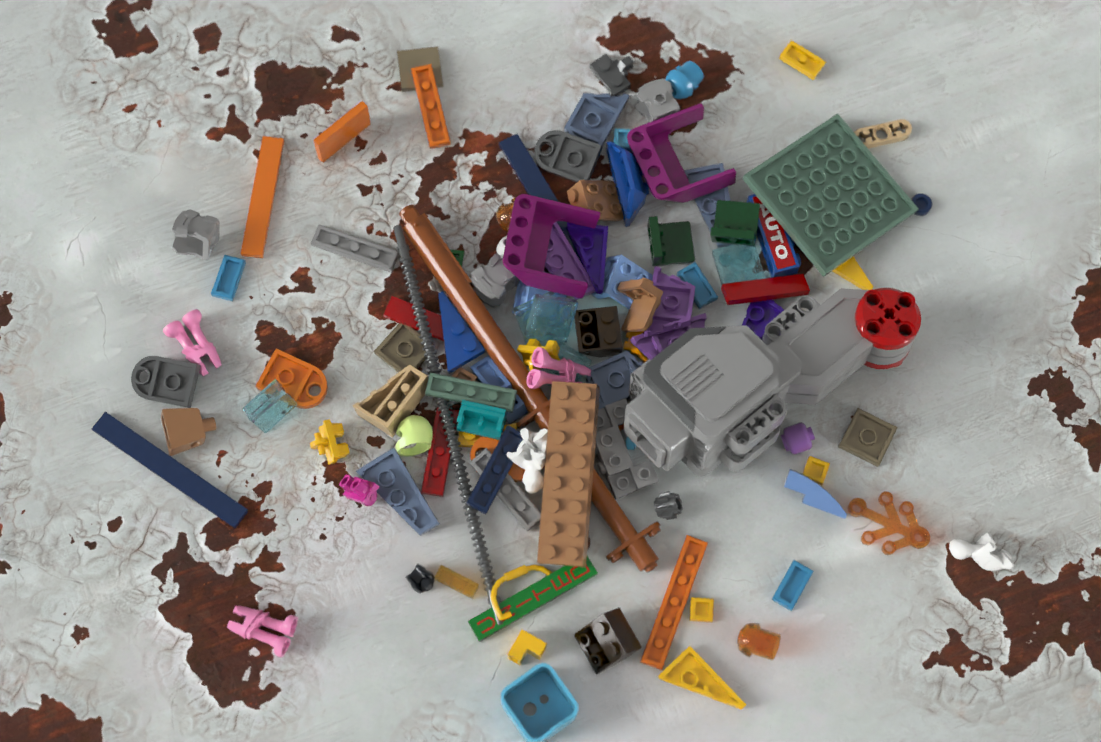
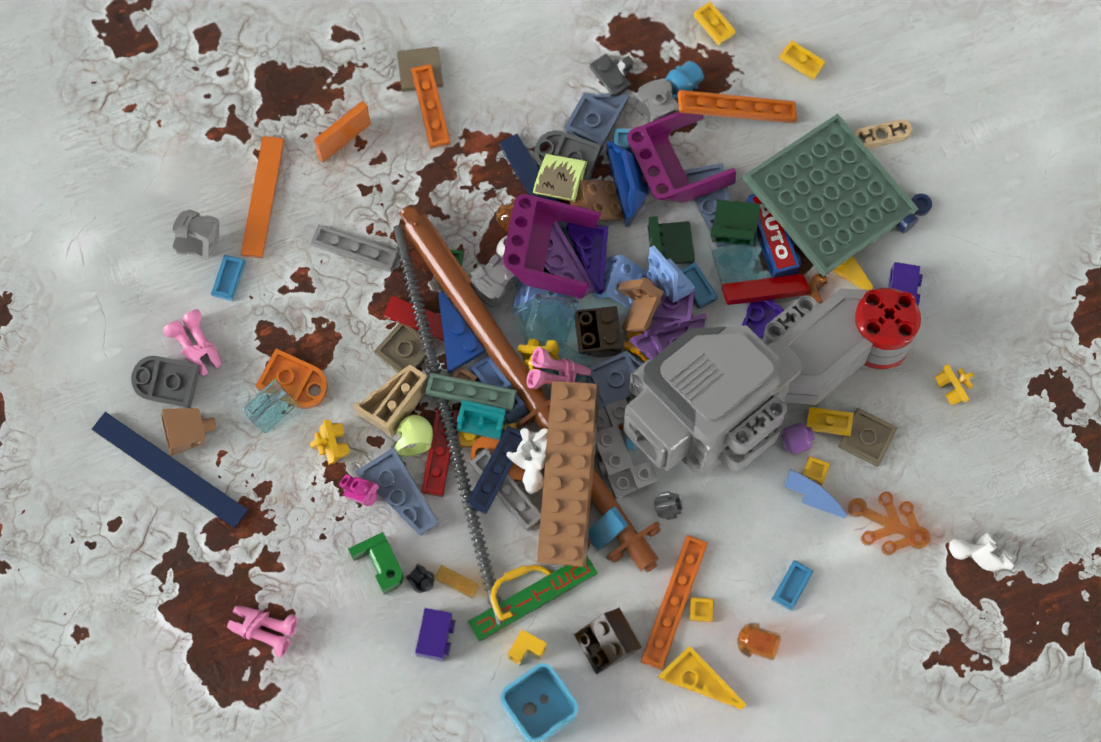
none -> green piece [348,532,404,594]
none -> dark purple brick [415,608,456,662]
none -> slope [533,154,587,202]
none -> dark azure tile [588,507,628,550]
none -> light blue bracket [648,245,695,303]
none -> orange tile [677,90,797,123]
none -> yellow plate [693,1,736,46]
none -> yellow plate [806,407,854,437]
none -> clear orange arm [808,274,827,304]
none -> dark purple brick [888,262,923,306]
none -> dark blue tile [897,213,919,234]
none -> yellow hips [934,364,975,406]

